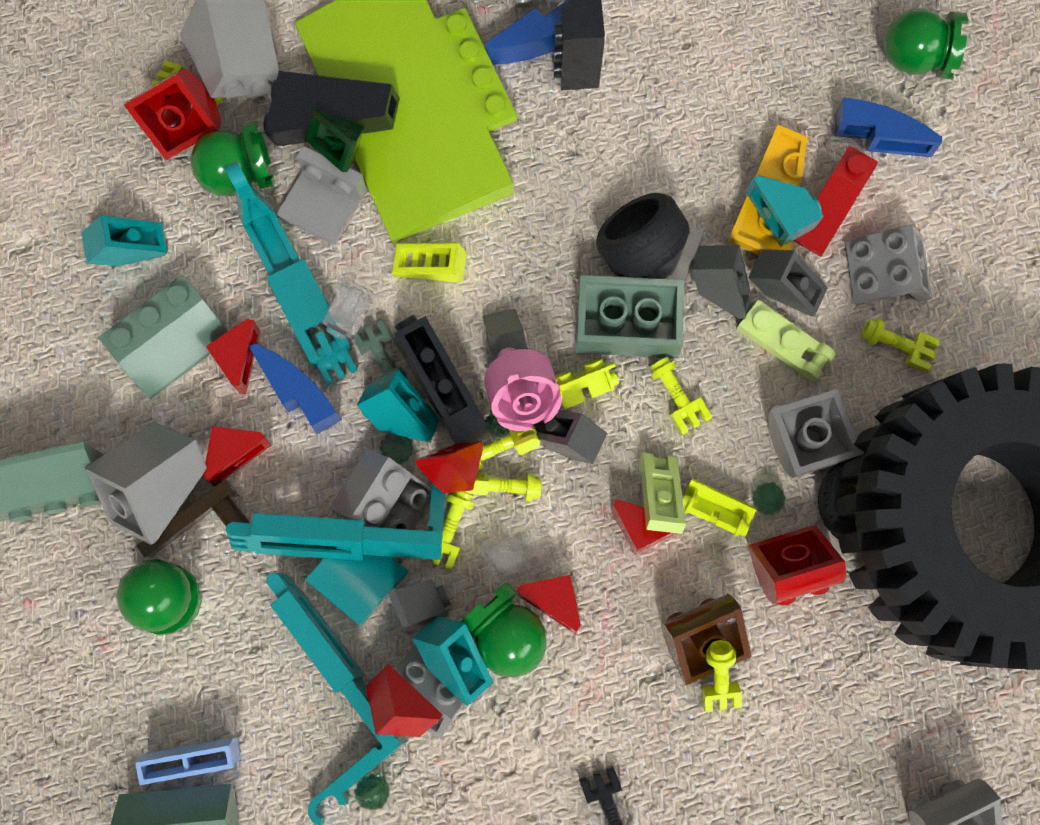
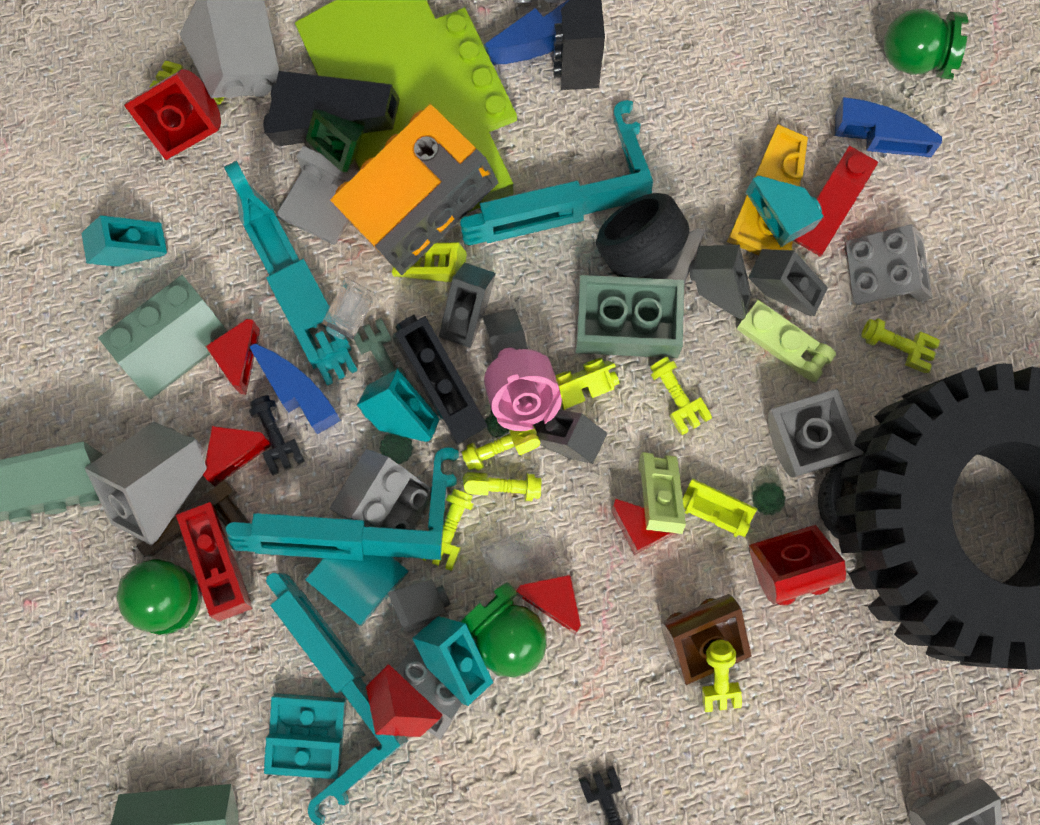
light blue piece [135,737,241,785] -> none
green tile [190,121,275,196] -> none
clear green piece [354,774,390,810] -> none
red slope [416,441,483,493] -> none
none -> red slope [176,502,253,622]
none -> black hinge [249,395,305,476]
none -> teal slope [264,693,347,779]
none -> piece [330,104,499,275]
none -> dark grey slope [439,262,496,348]
none -> teal hinge [460,100,653,246]

